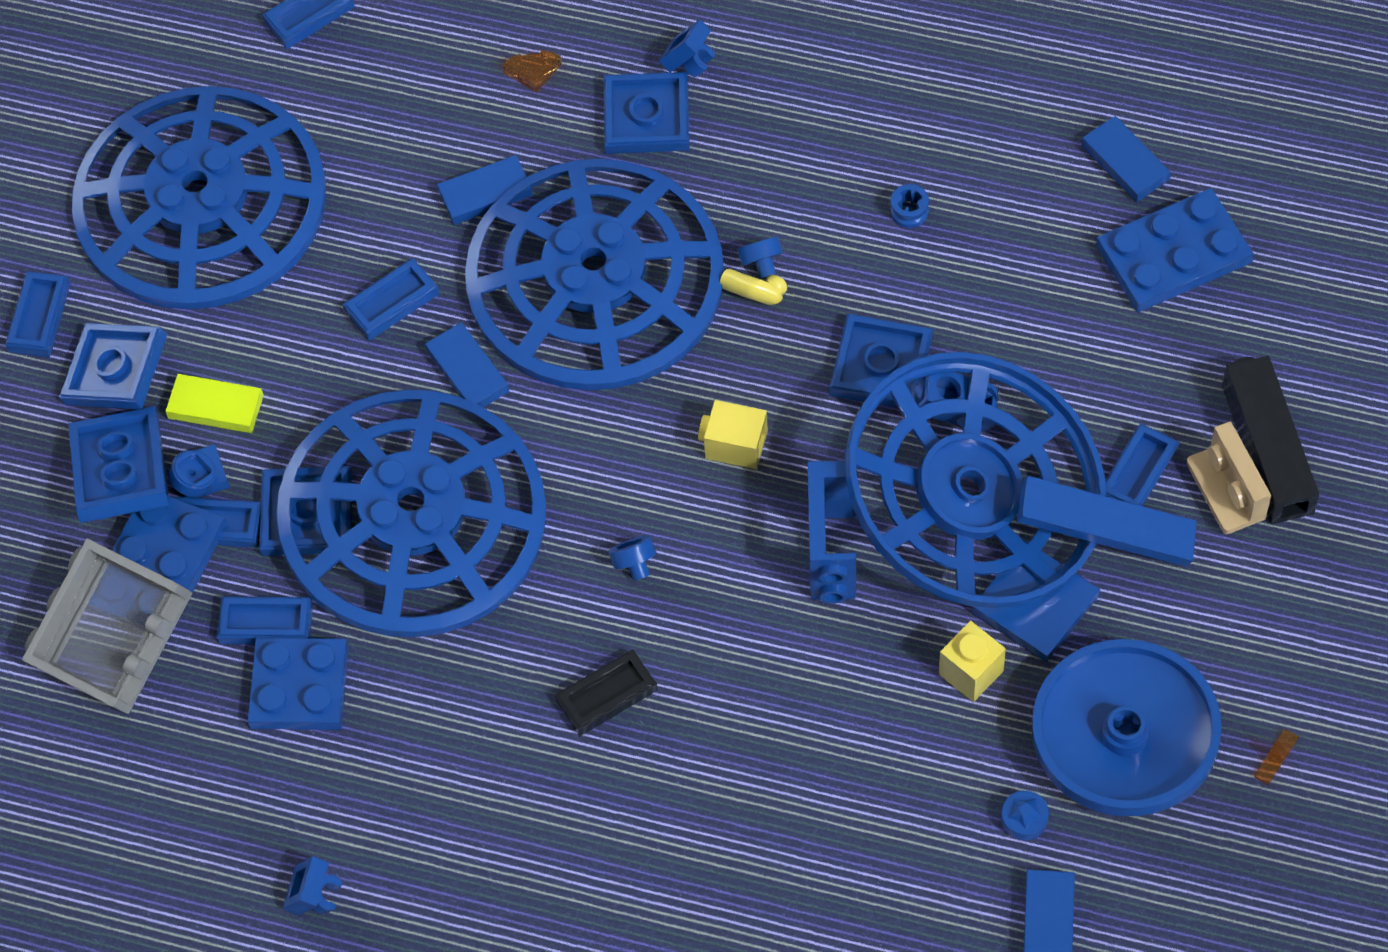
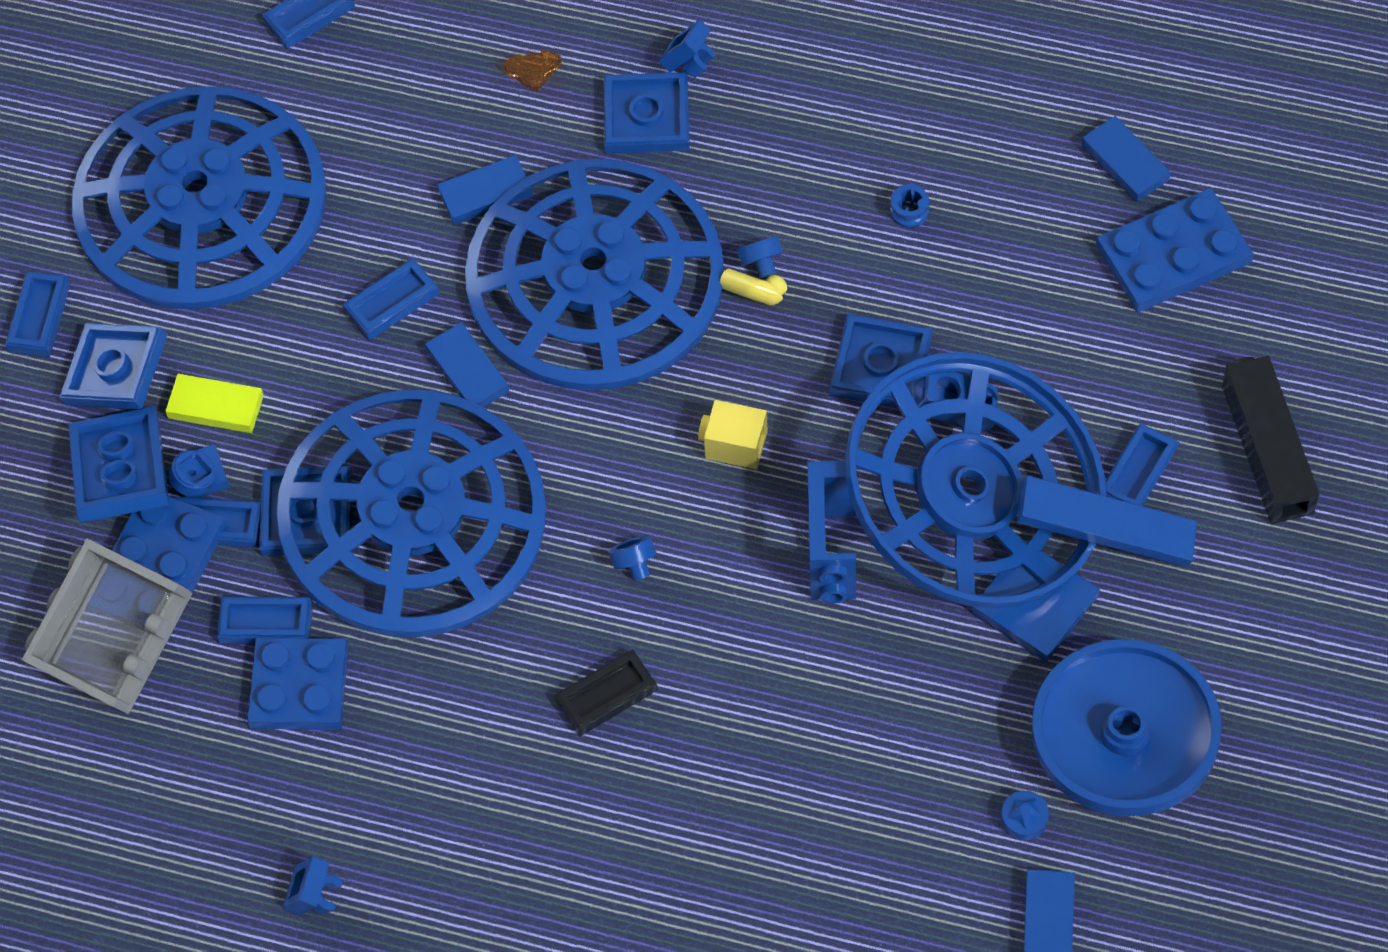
light yellow brick [939,620,1006,703] -> none
tan bracket [1186,421,1271,534] -> none
clear orange piece [1254,729,1299,785] -> none

